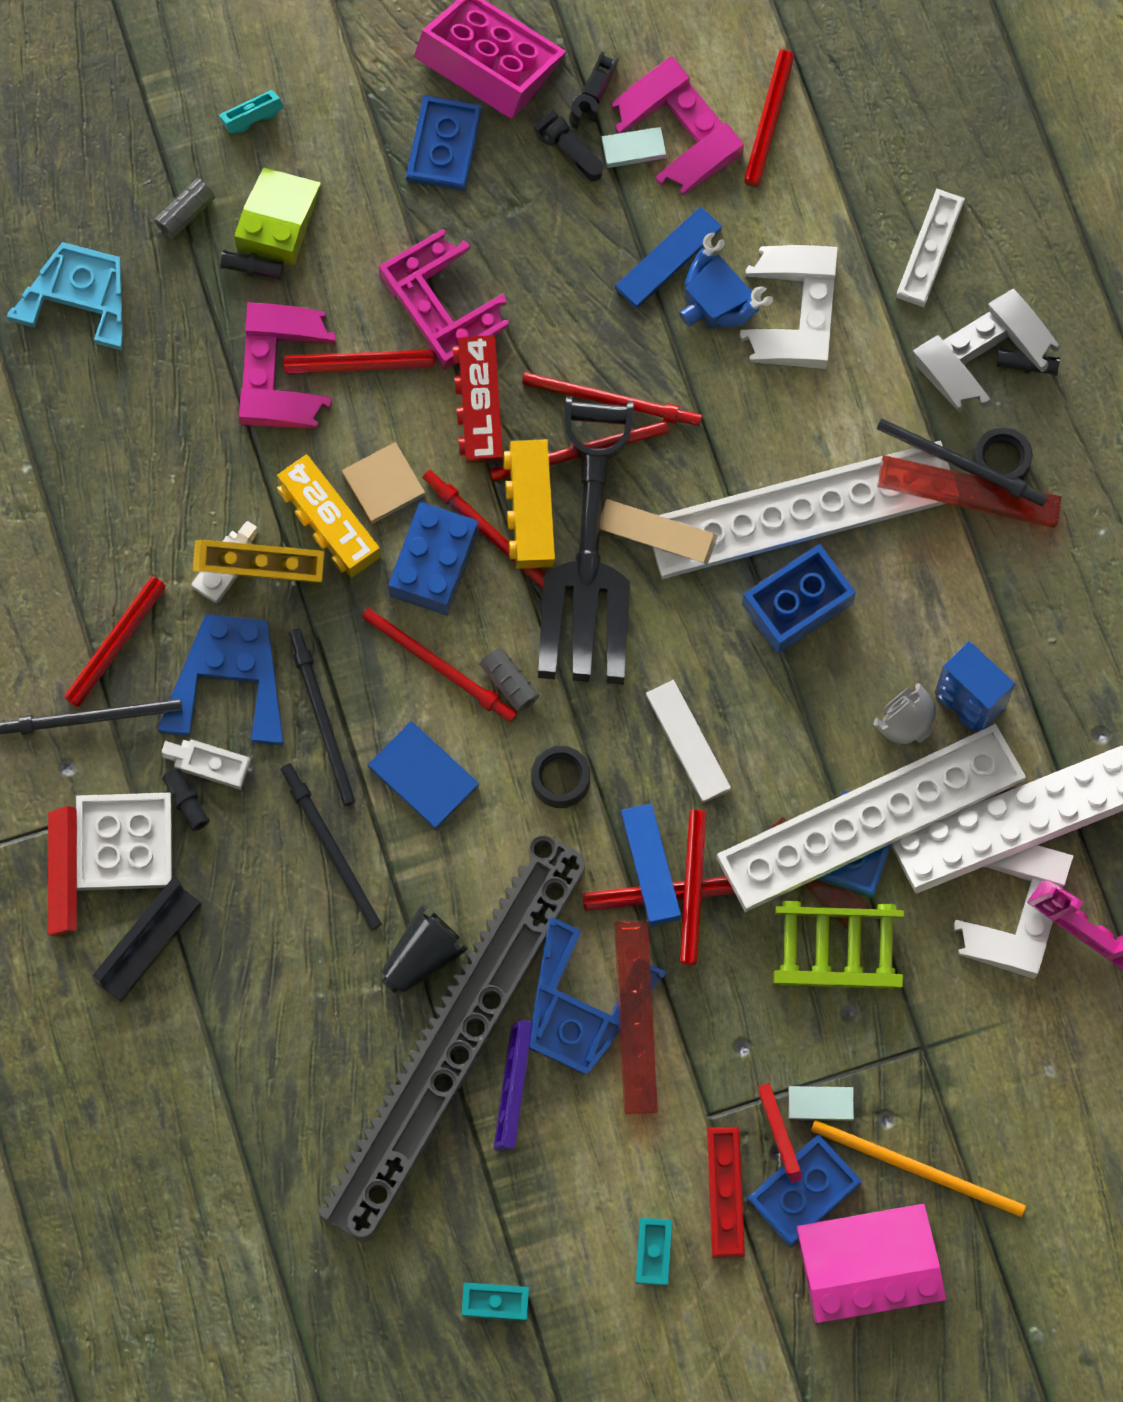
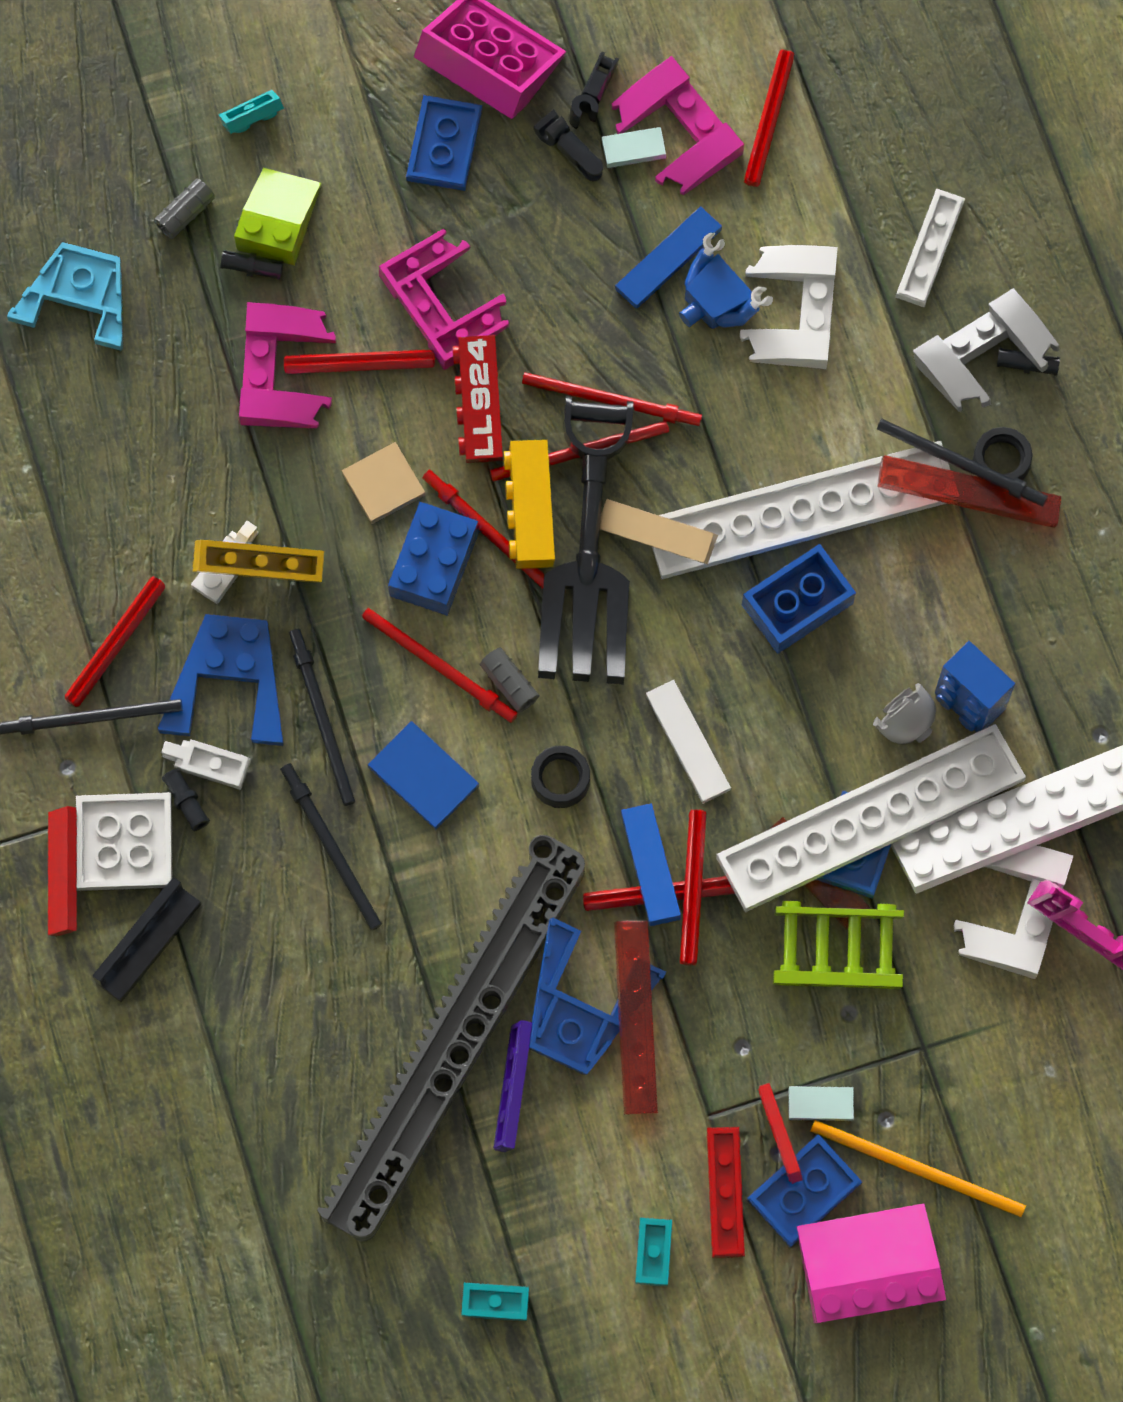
yellow brick [277,454,381,578] -> none
black cone [381,904,469,993] -> none

